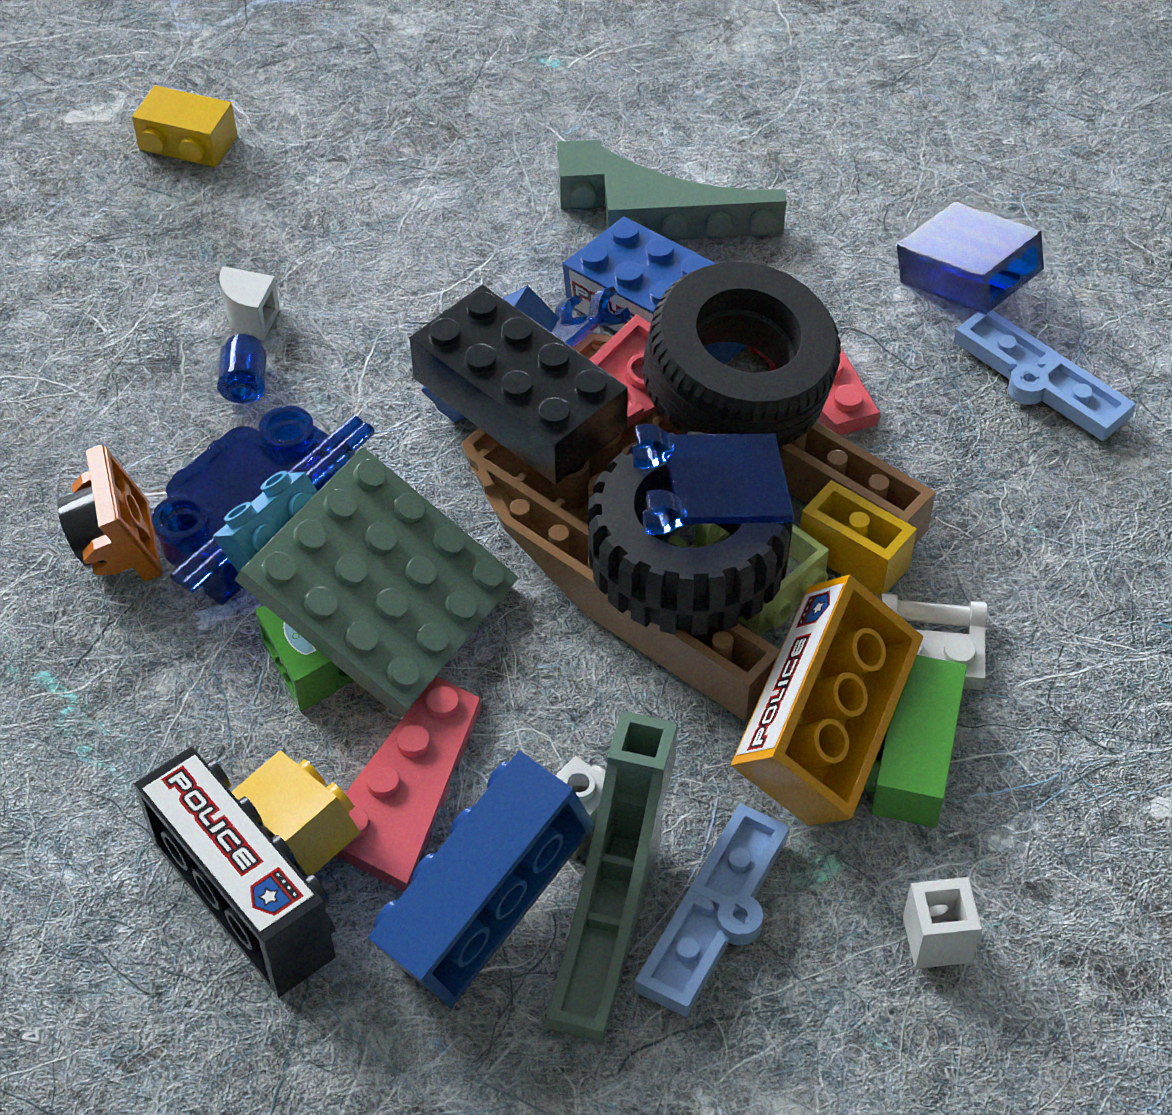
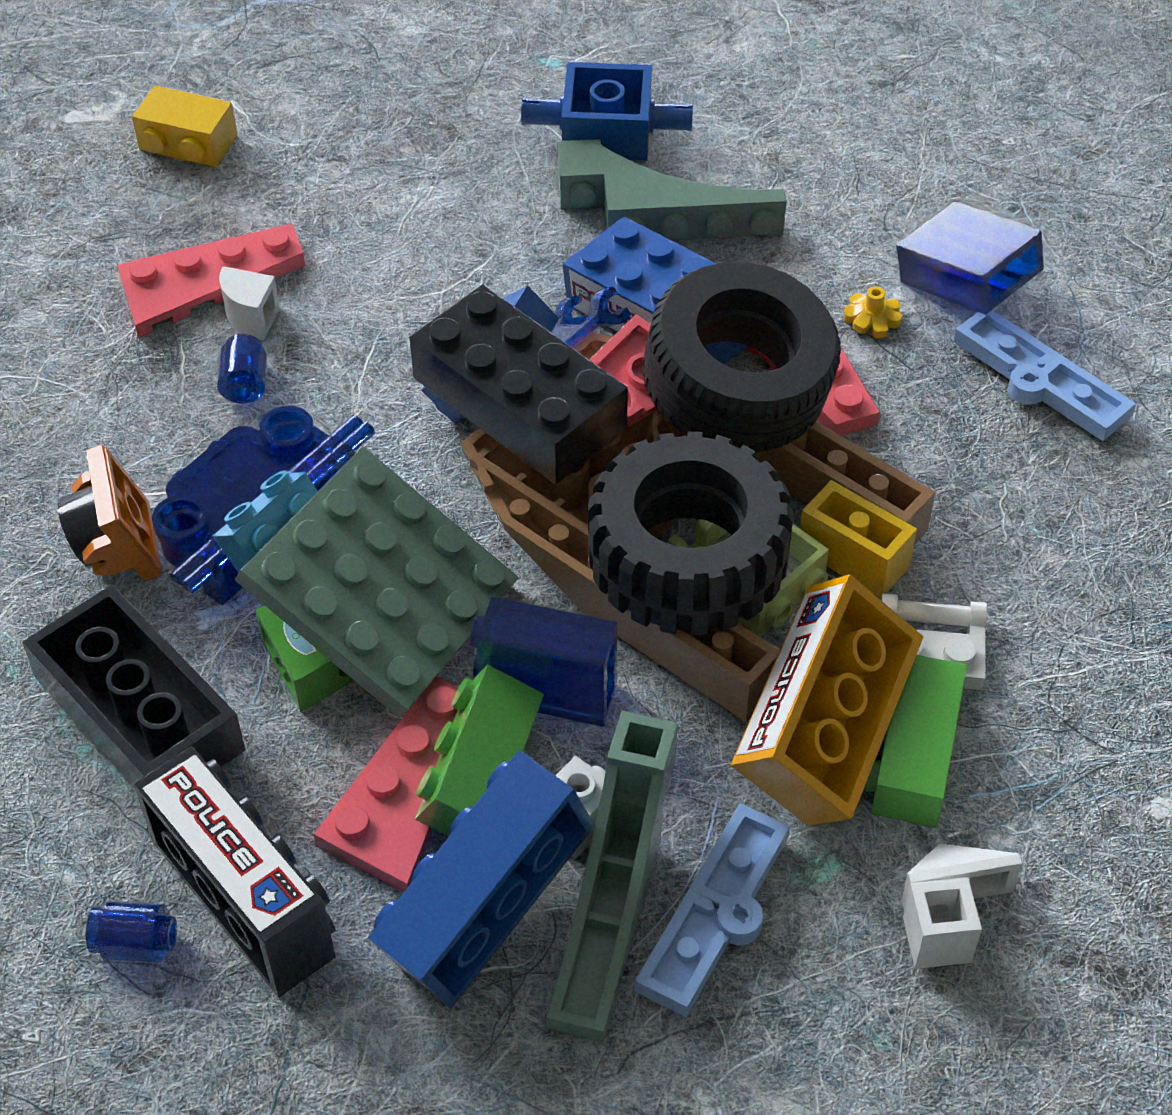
yellow brick [232,750,361,876] -> none
clear blue flag [631,424,794,535] -> none
none -> black brick [22,584,246,788]
none -> clear blue brick [86,901,177,963]
none -> coral wing [117,224,305,338]
none -> bright green brick [415,664,544,837]
none -> clear blue brick [470,596,618,727]
none -> blue brick [521,62,693,161]
none -> yellow plant [843,286,902,338]
none -> white slope [901,843,1022,910]

